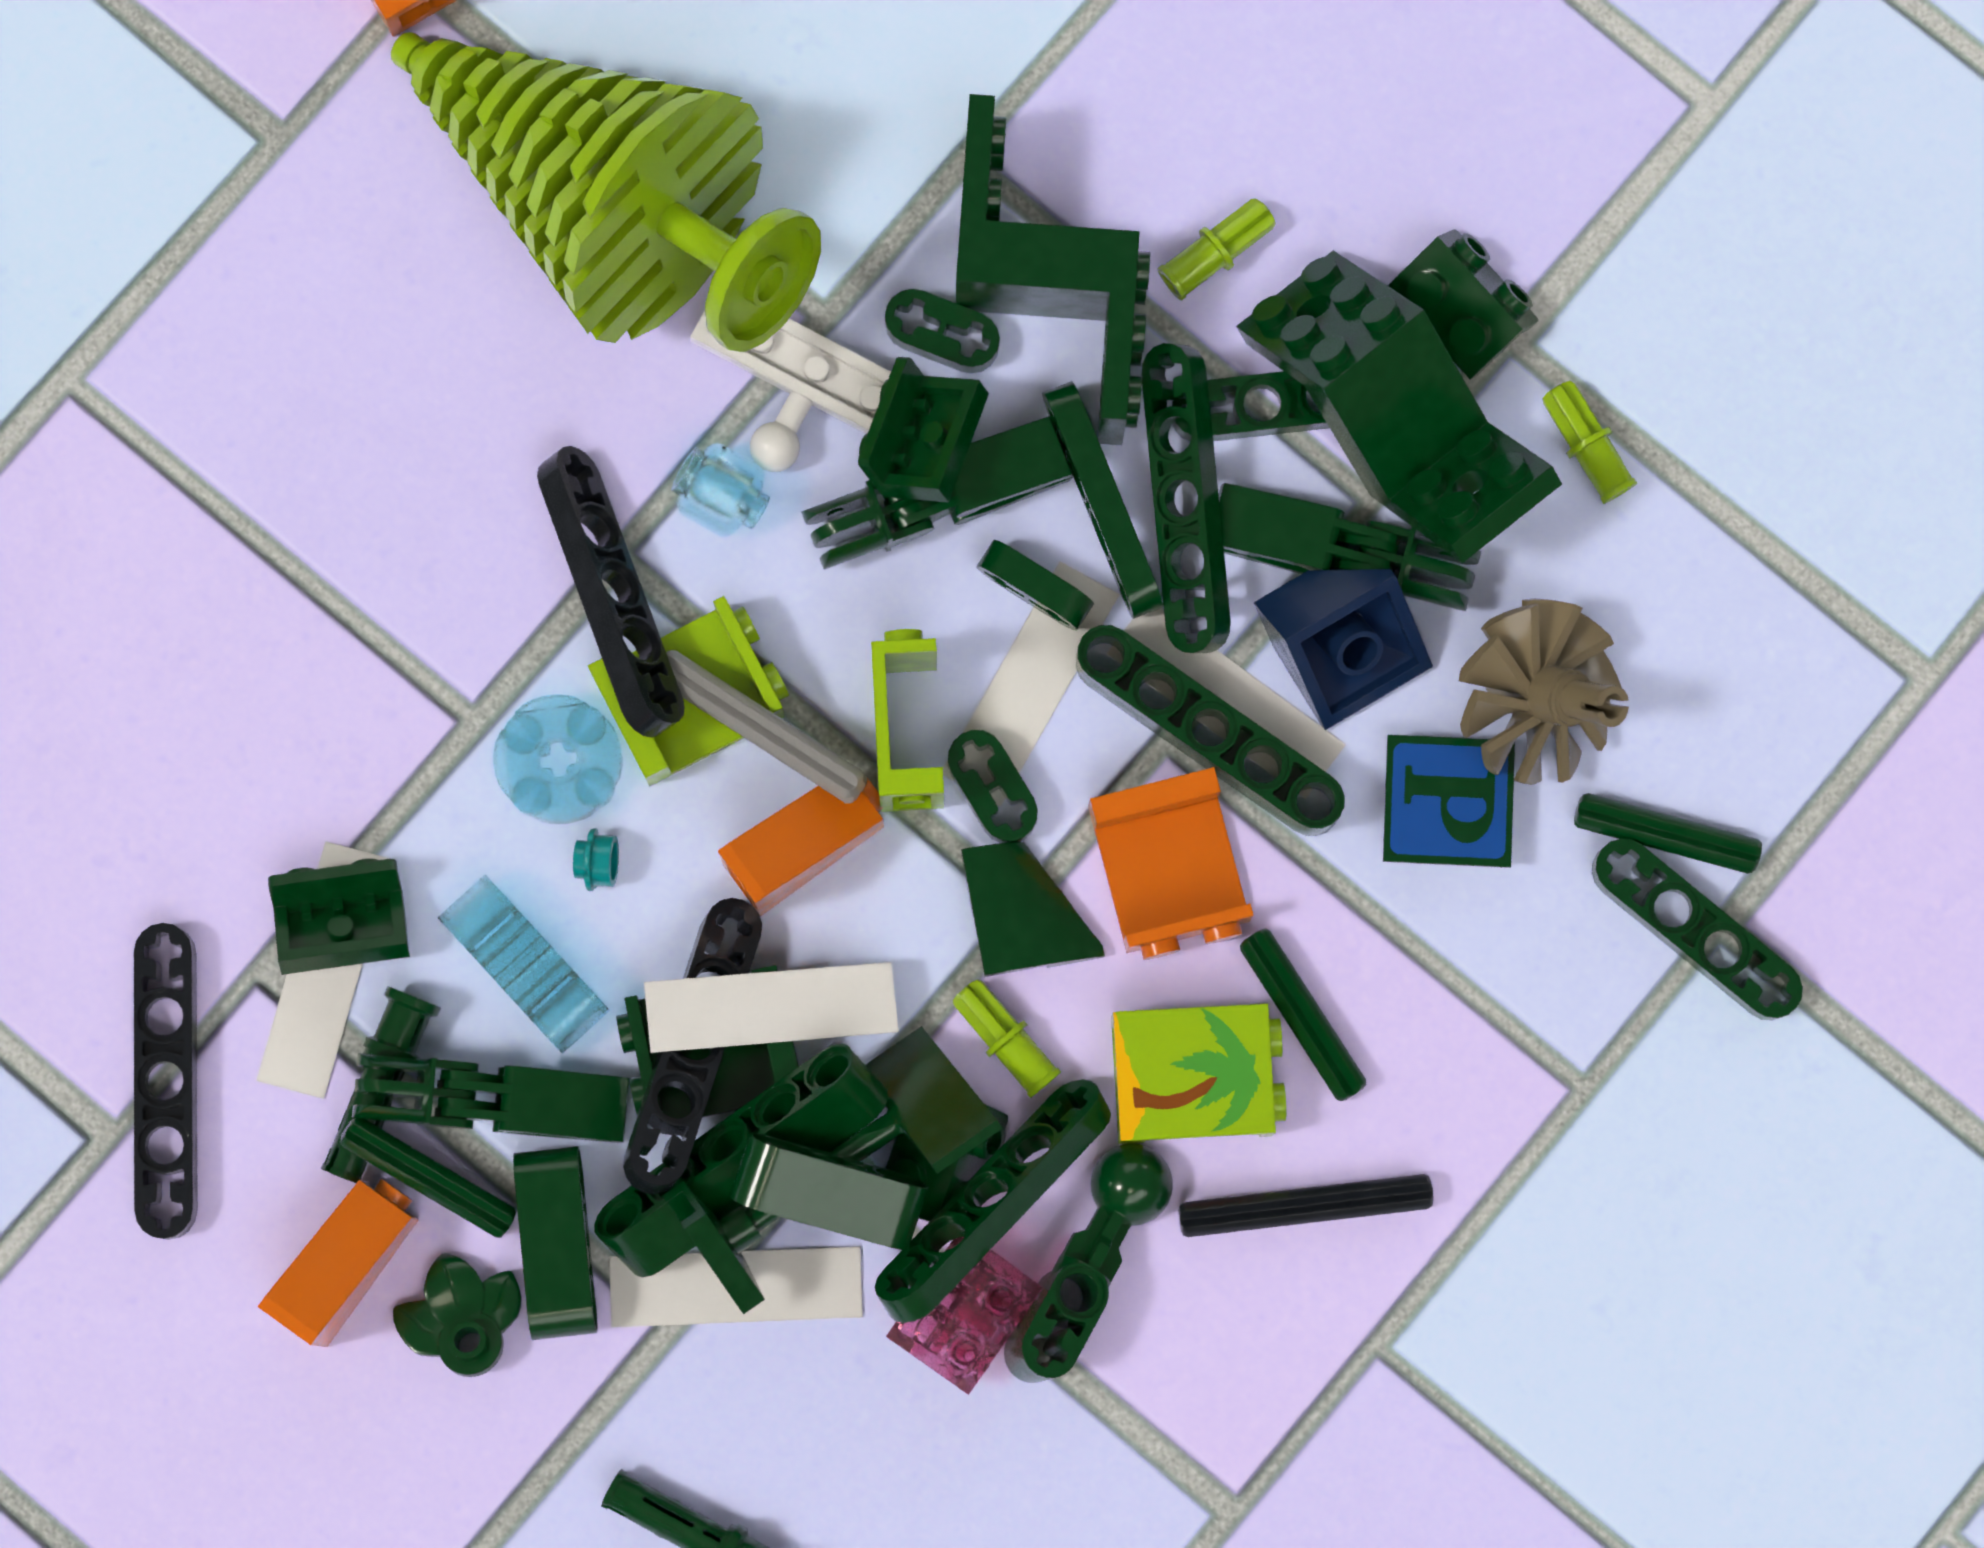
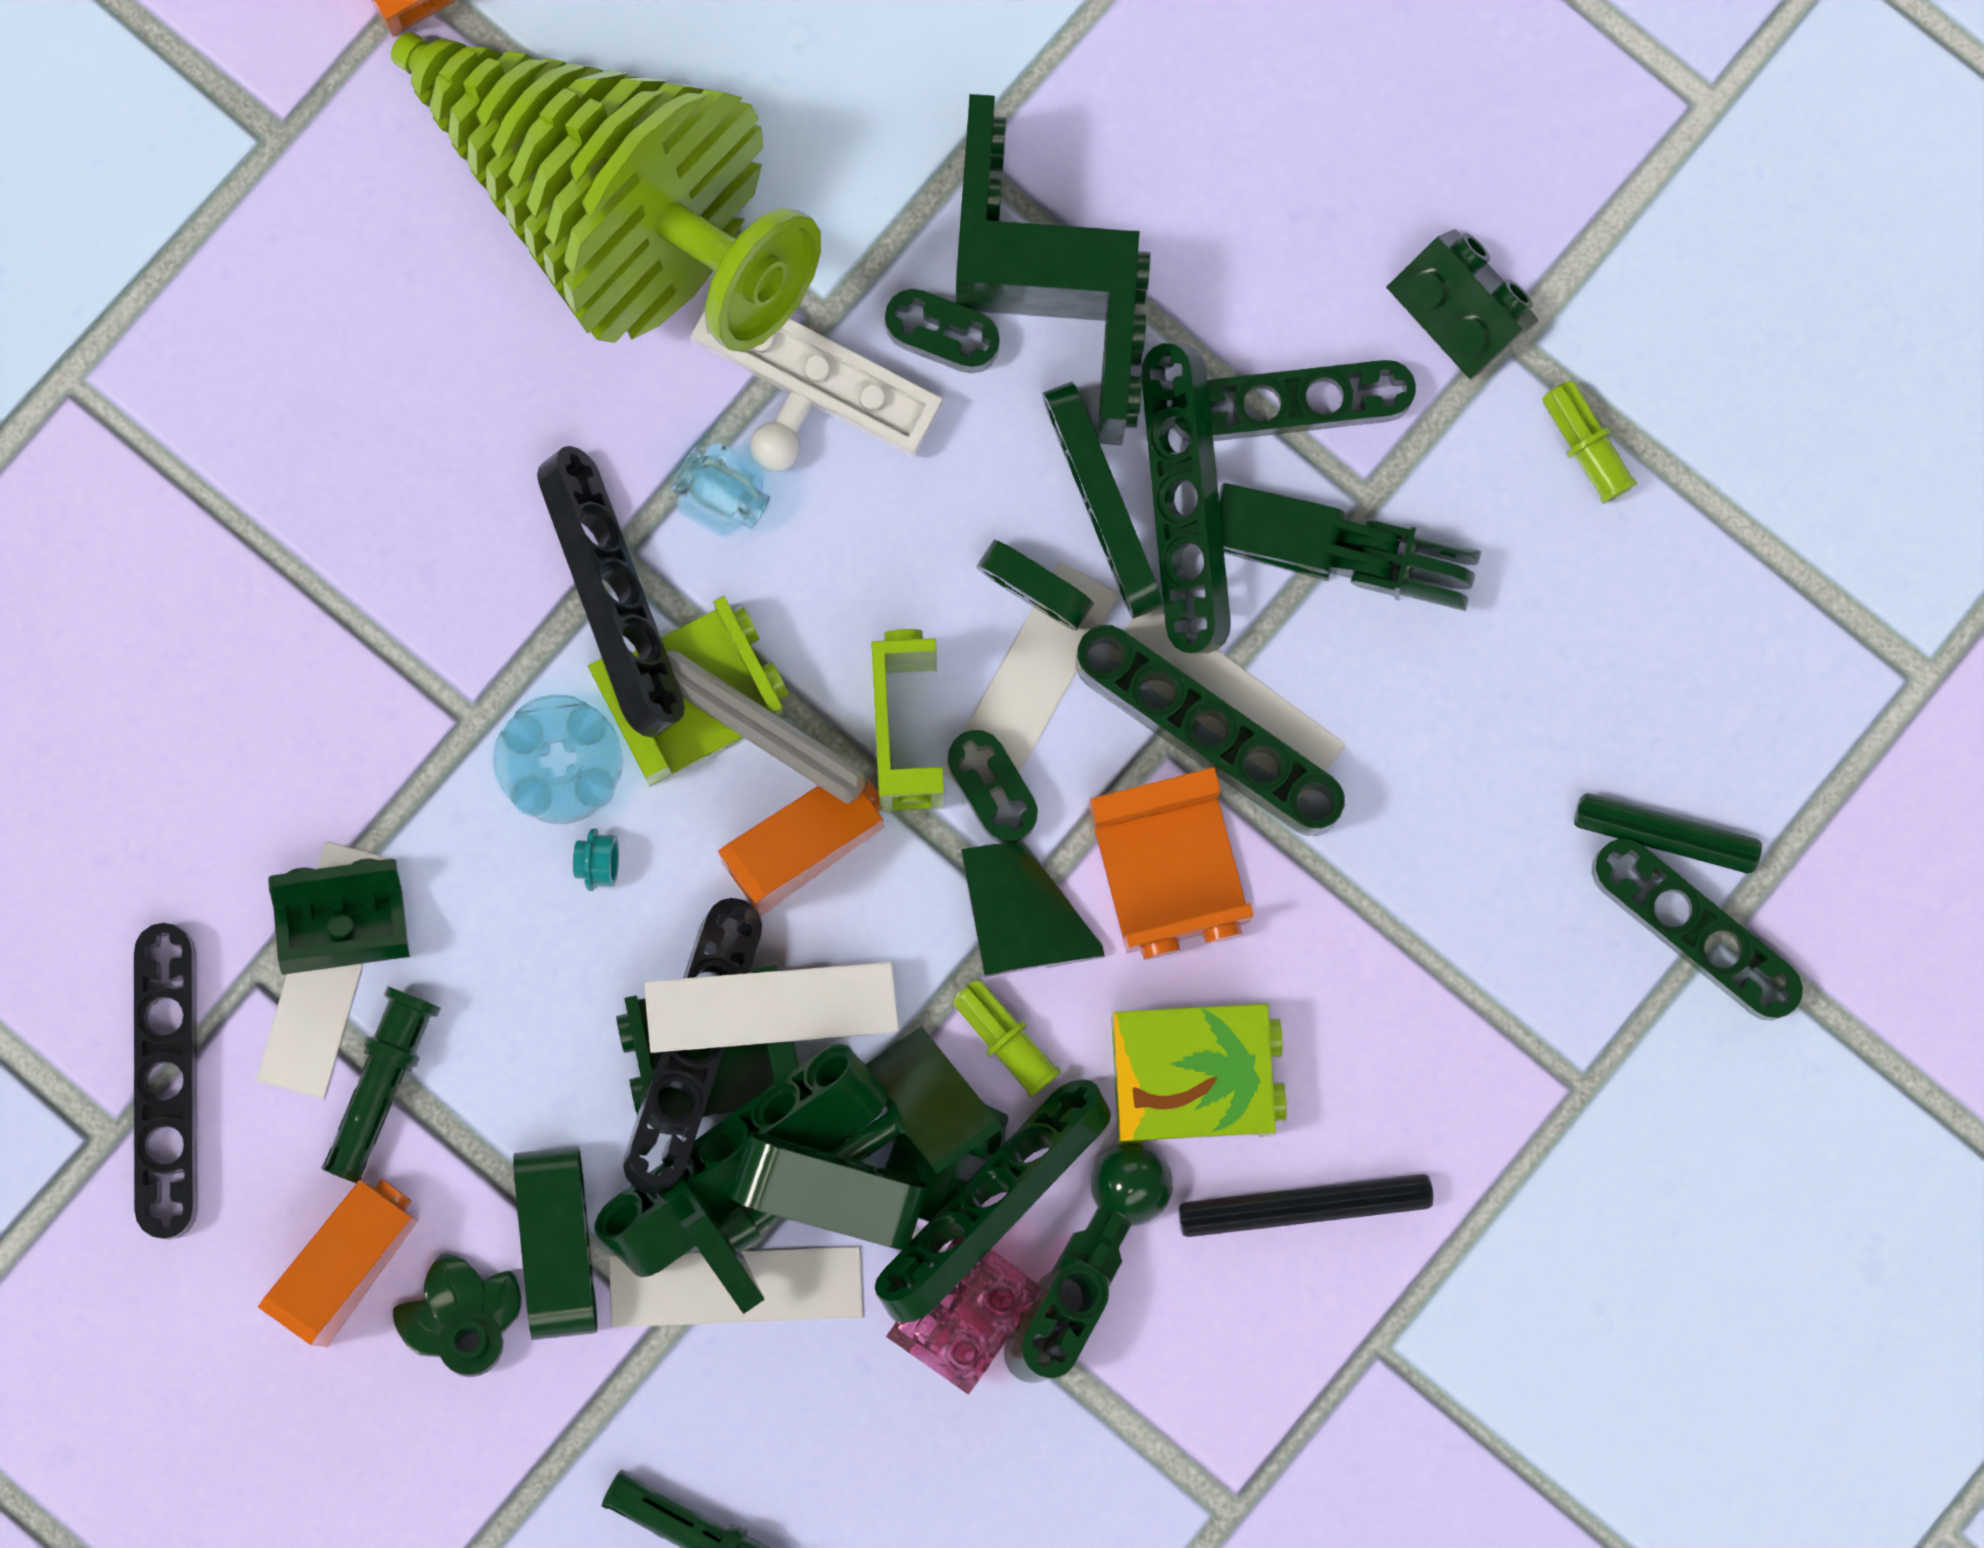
dark green axle [339,1118,516,1238] -> none
dark green arm [352,1053,630,1143] -> none
clear light blue beam [437,874,610,1054] -> none
dark green arm [801,416,1074,570] -> none
dark green bracket [858,357,989,502] -> none
lime axle [1157,198,1276,301] -> none
dark green bracket [1236,250,1562,563] -> none
dark green axle [1240,928,1367,1101] -> none
dark blue slope [1253,569,1433,730] -> none
piece [1383,735,1515,868] -> none
dark tan piece [1458,598,1629,785] -> none

